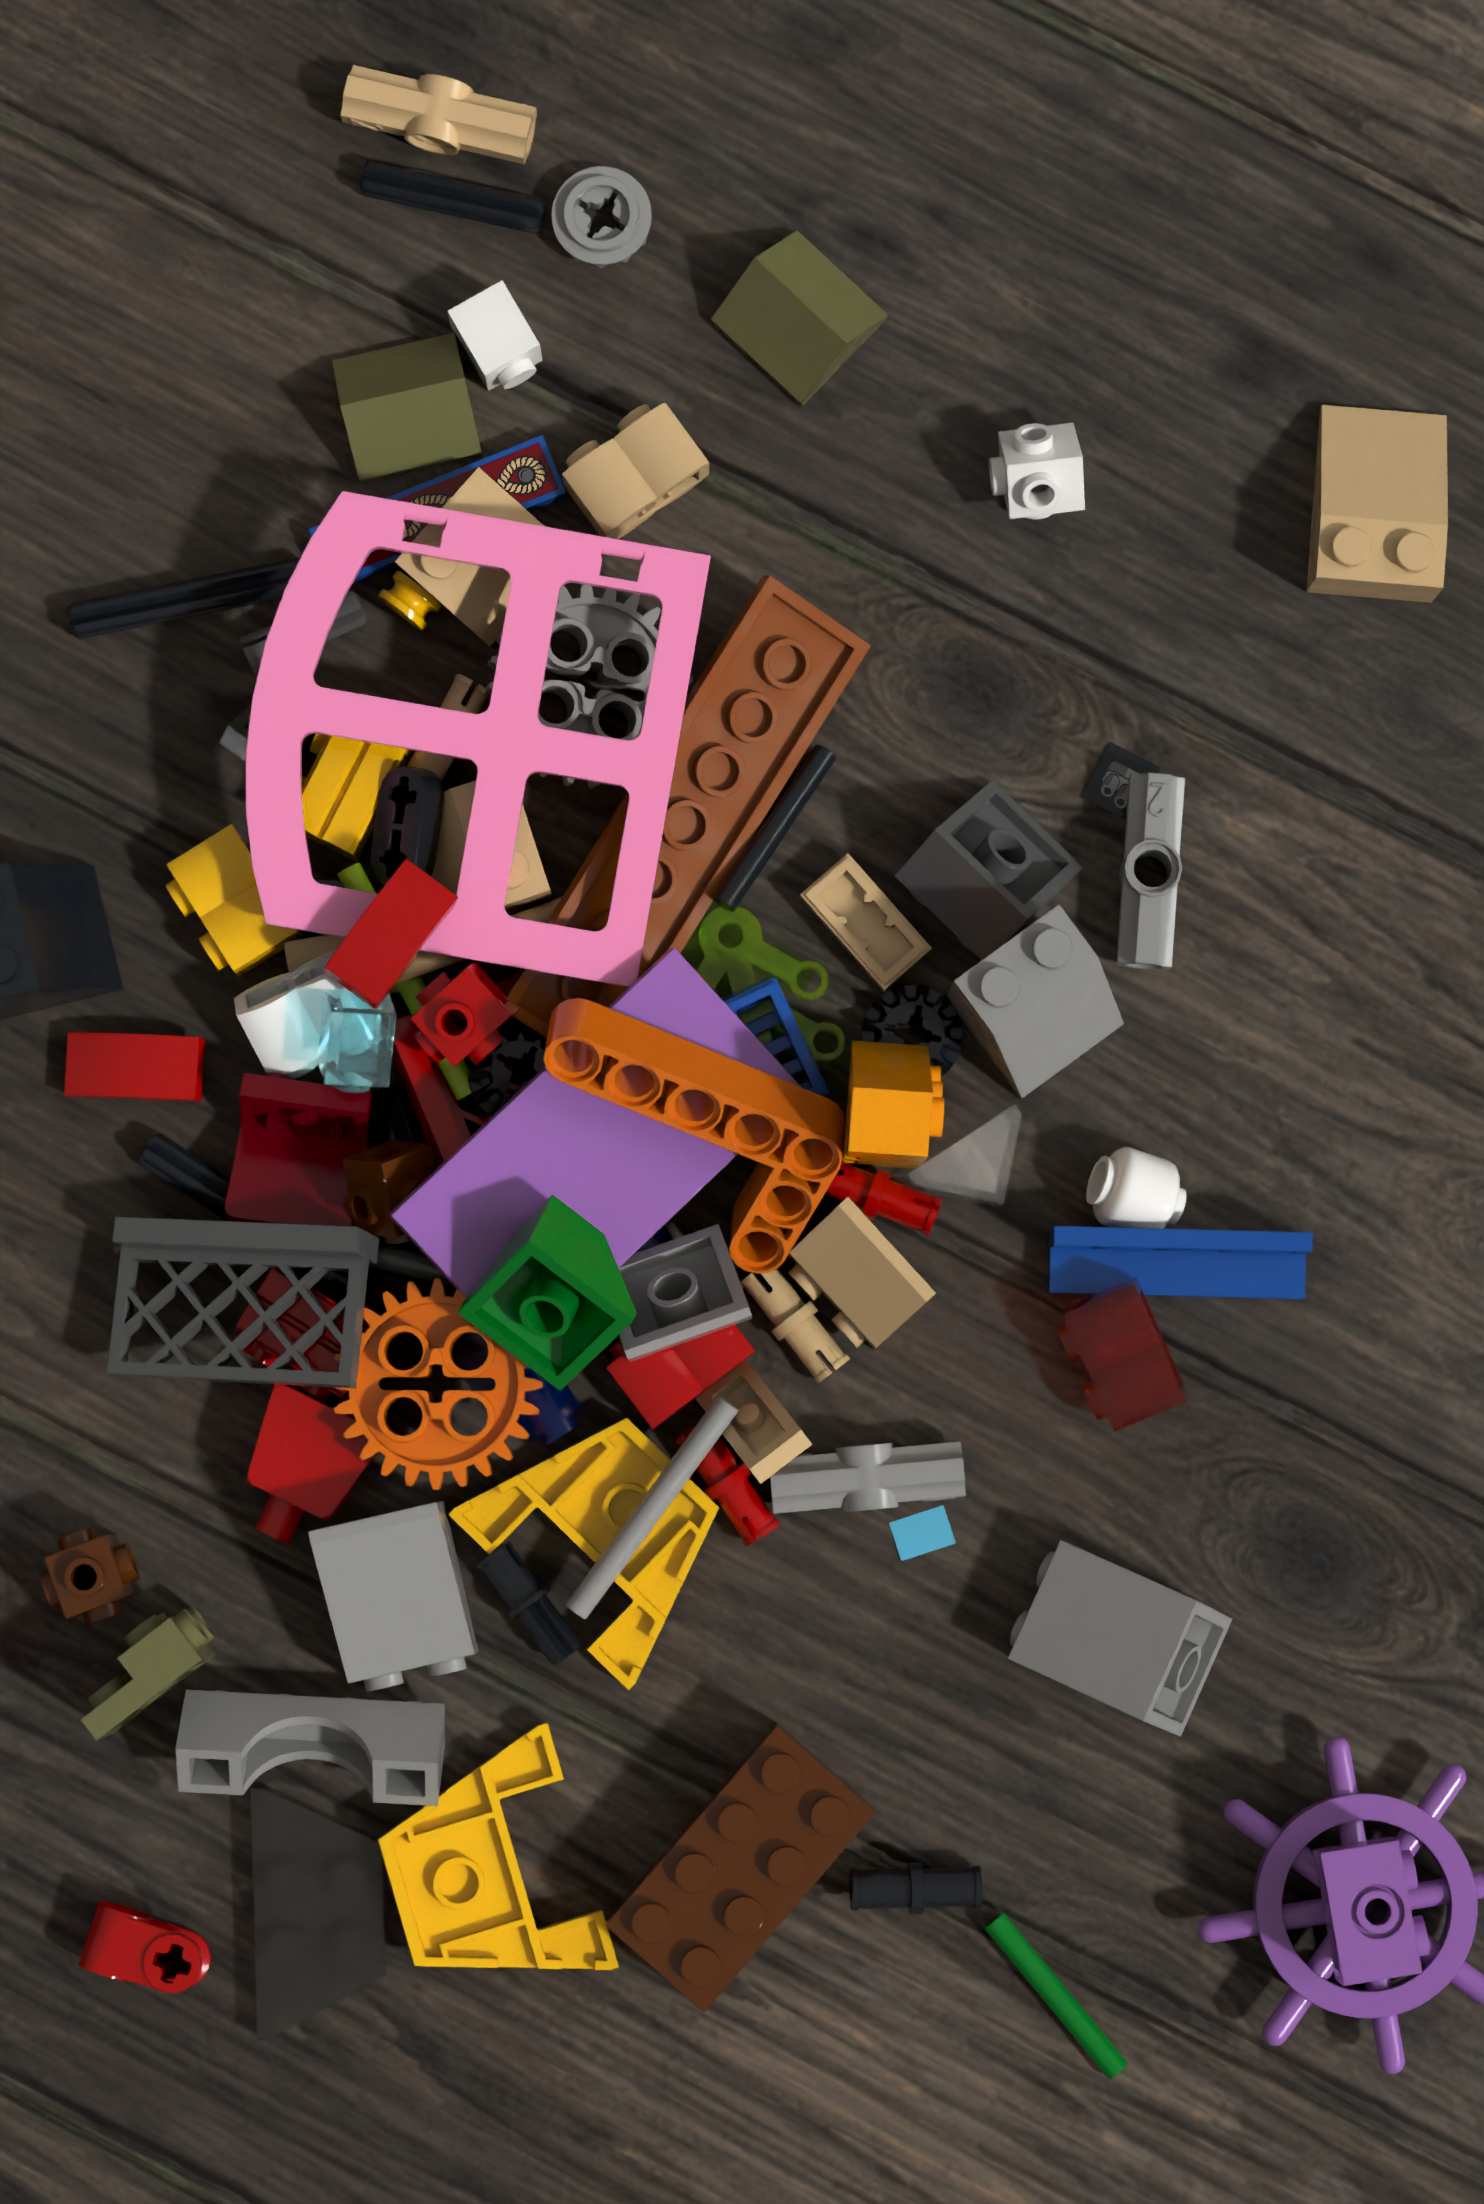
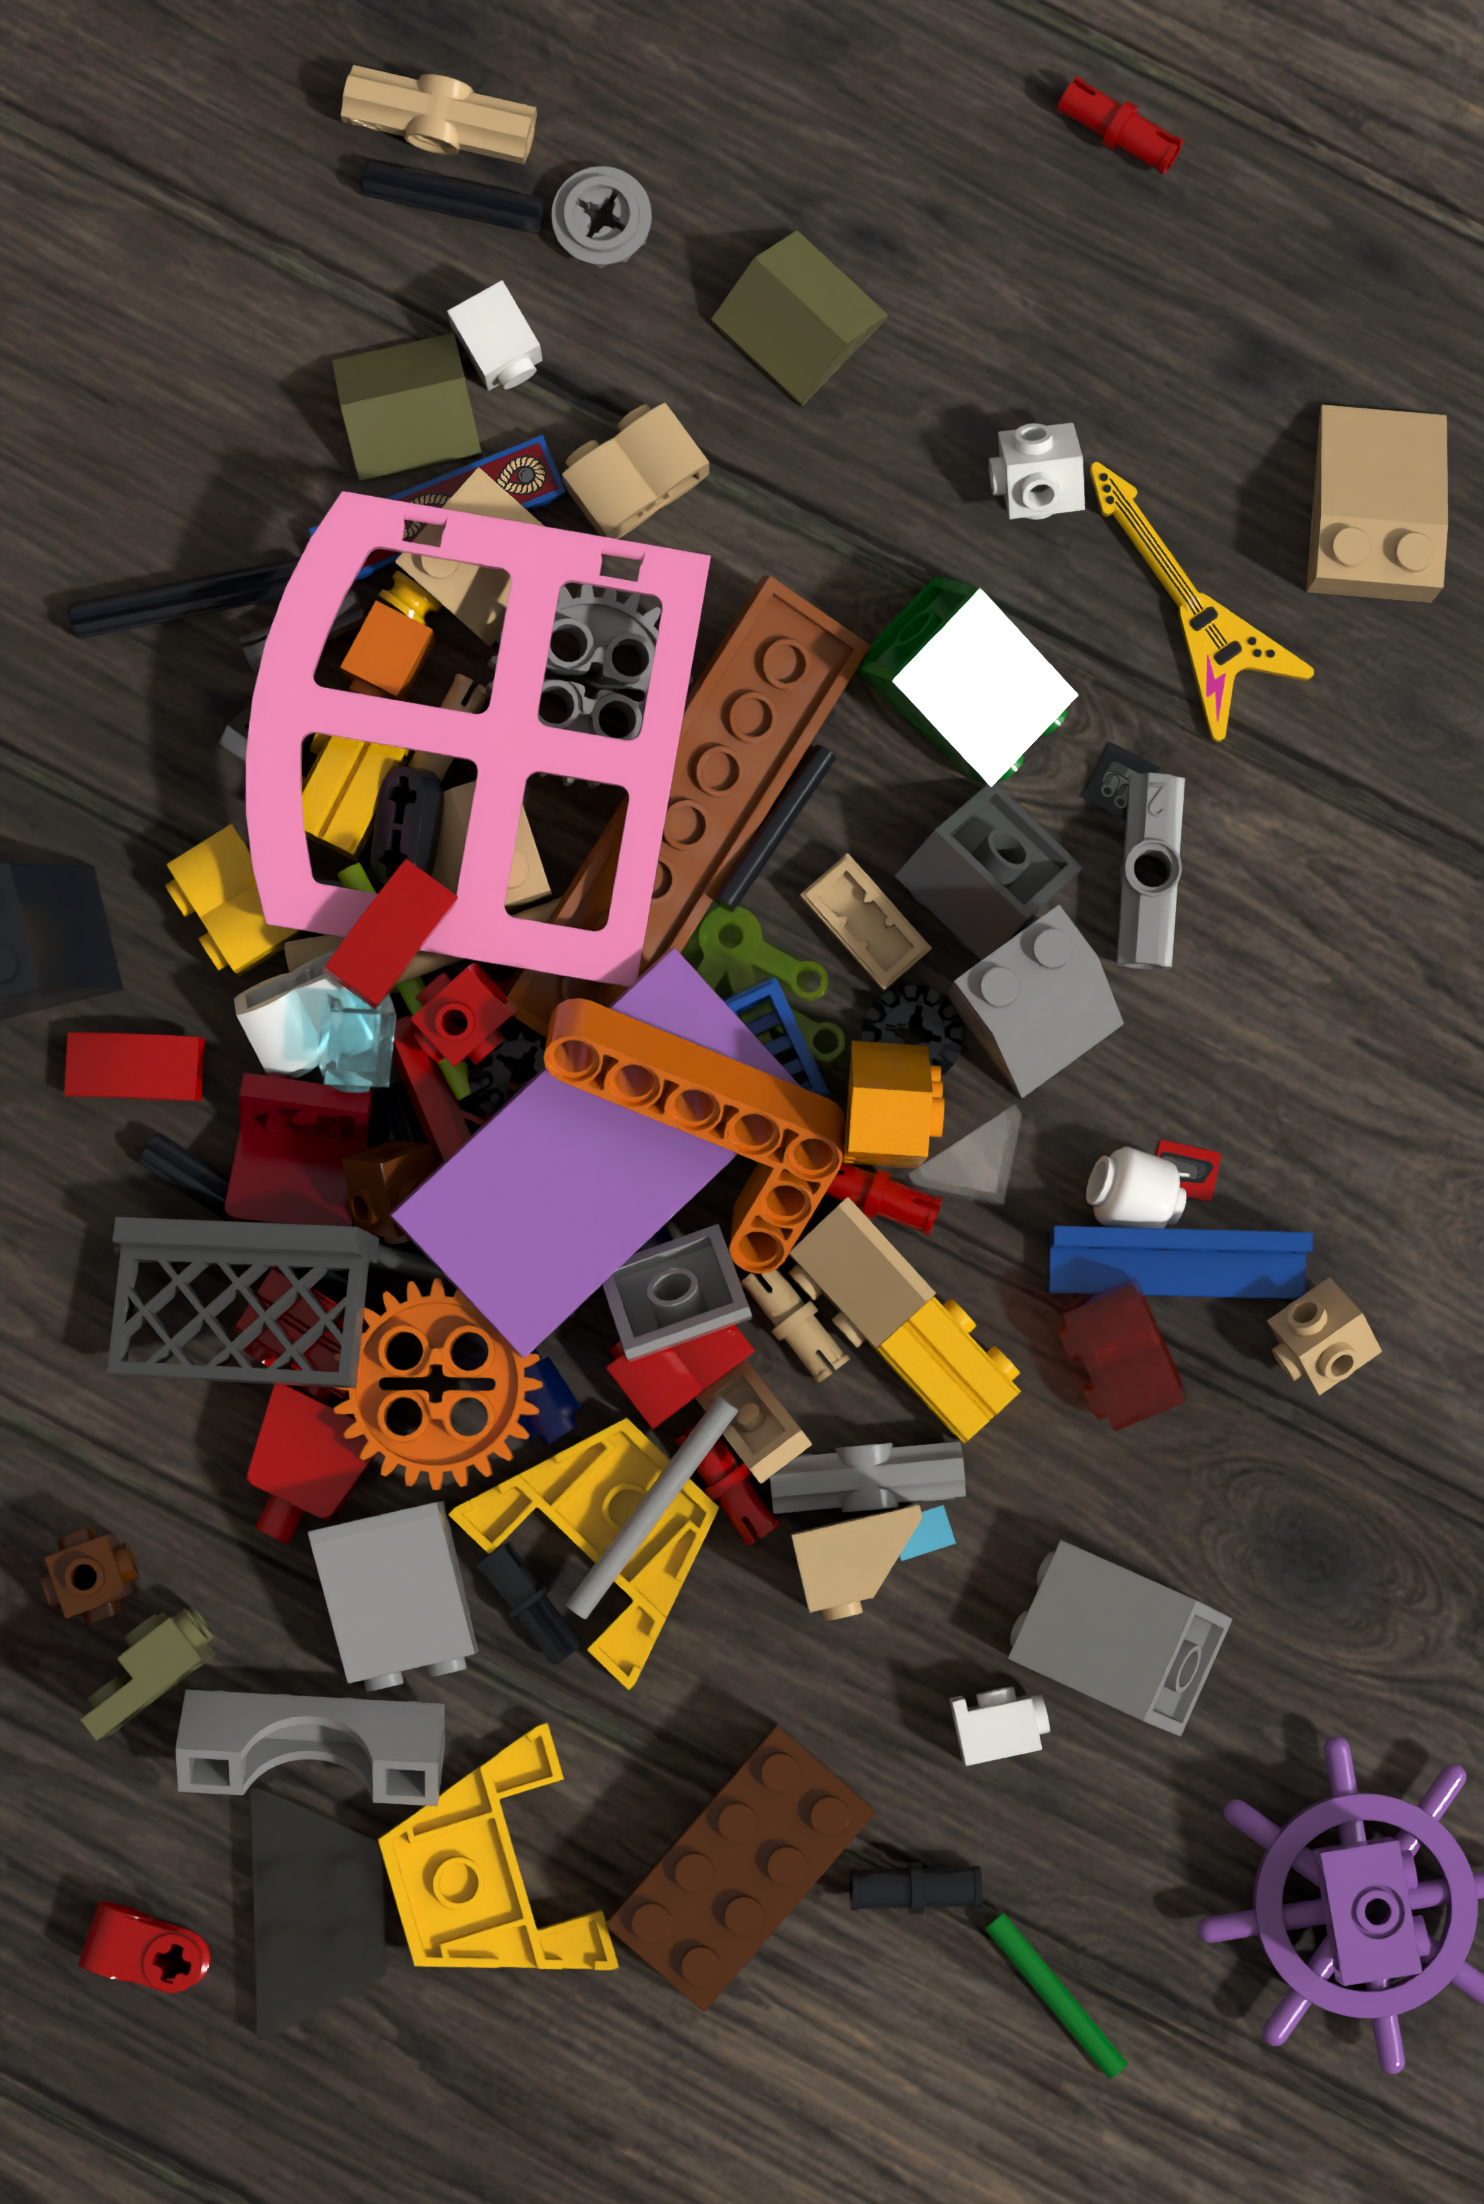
green slope [457,1194,637,1391] -> none
none -> orange brick [340,600,436,701]
none -> tan slope [790,1504,922,1621]
none -> slope [855,576,1078,787]
none -> yellow brick [875,1296,1021,1444]
none -> white brick [949,1687,1050,1766]
none -> red pin [1057,76,1184,176]
none -> yellow piece [1090,462,1314,743]
none -> red sticker [1156,1140,1221,1202]
none -> tan brick [1267,1277,1382,1396]

